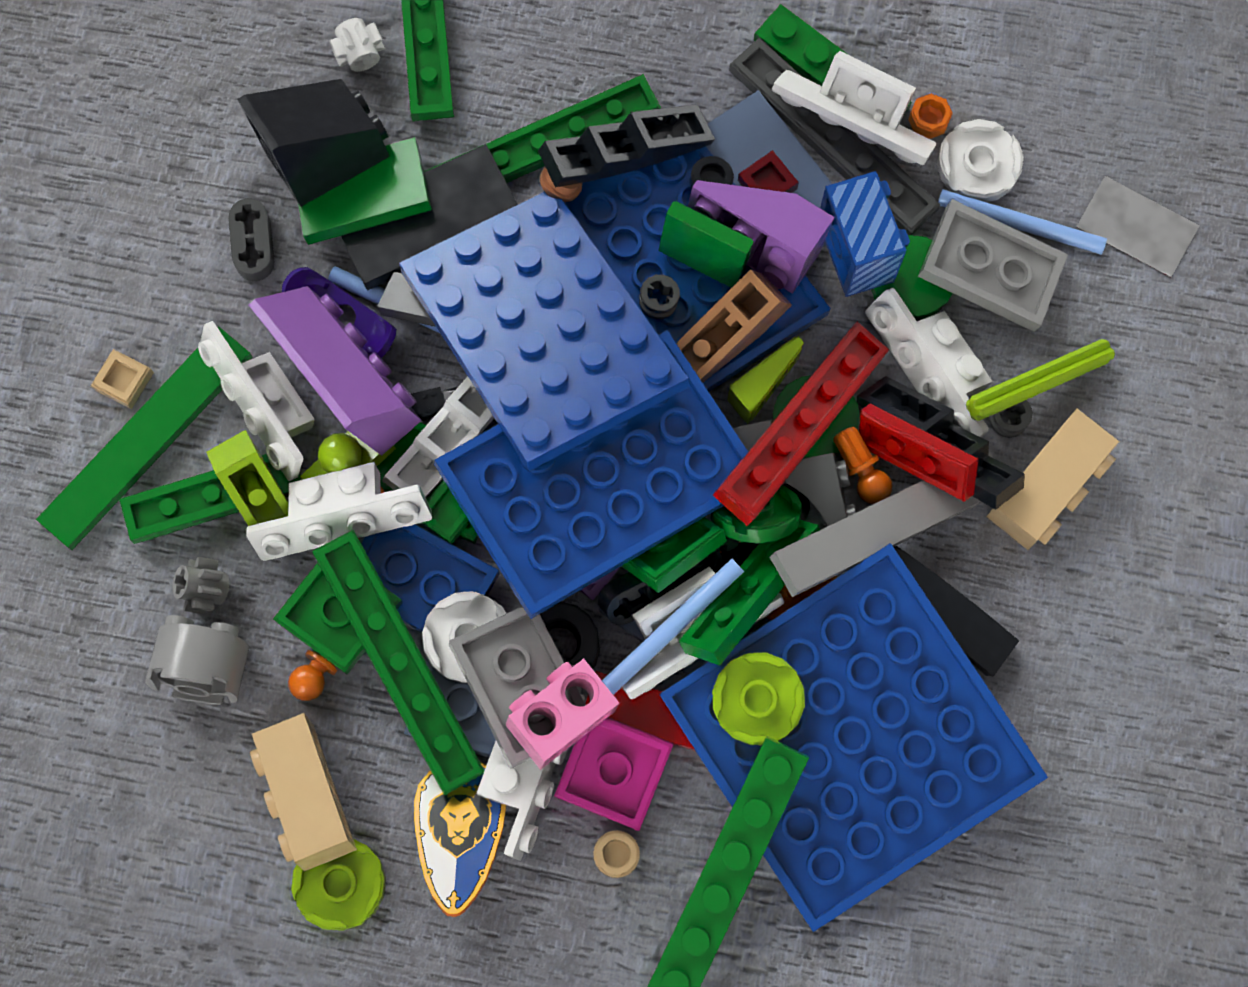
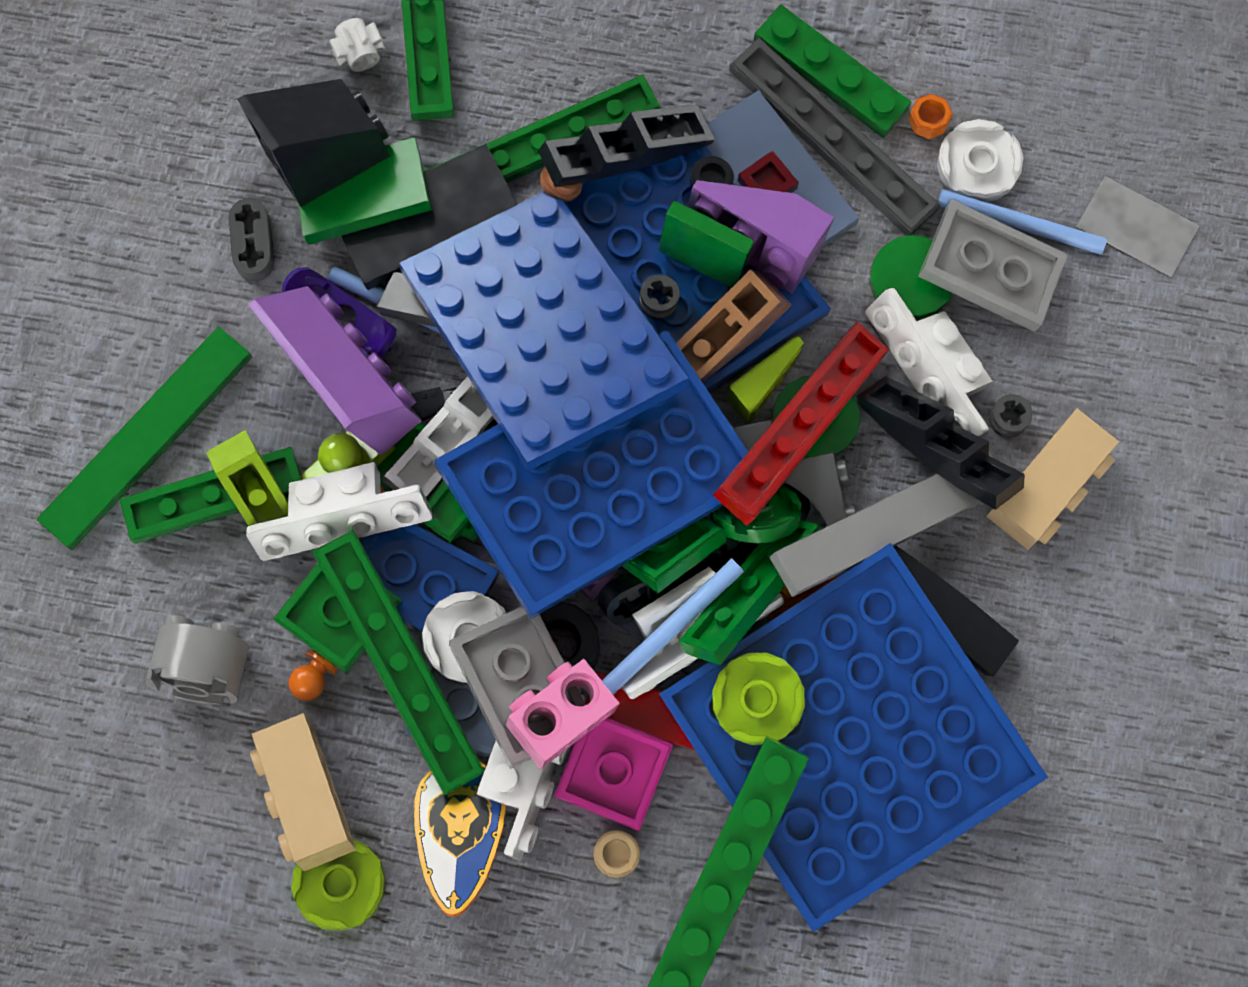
tan tile [91,349,154,409] -> none
light grey gear [172,557,229,614] -> none
white bracket [198,321,315,481] -> none
white bracket [772,51,936,165] -> none
blue container [820,171,910,297] -> none
orange axle [833,427,893,504] -> none
red tile [859,404,978,502] -> none
lime axle [966,339,1115,421] -> none

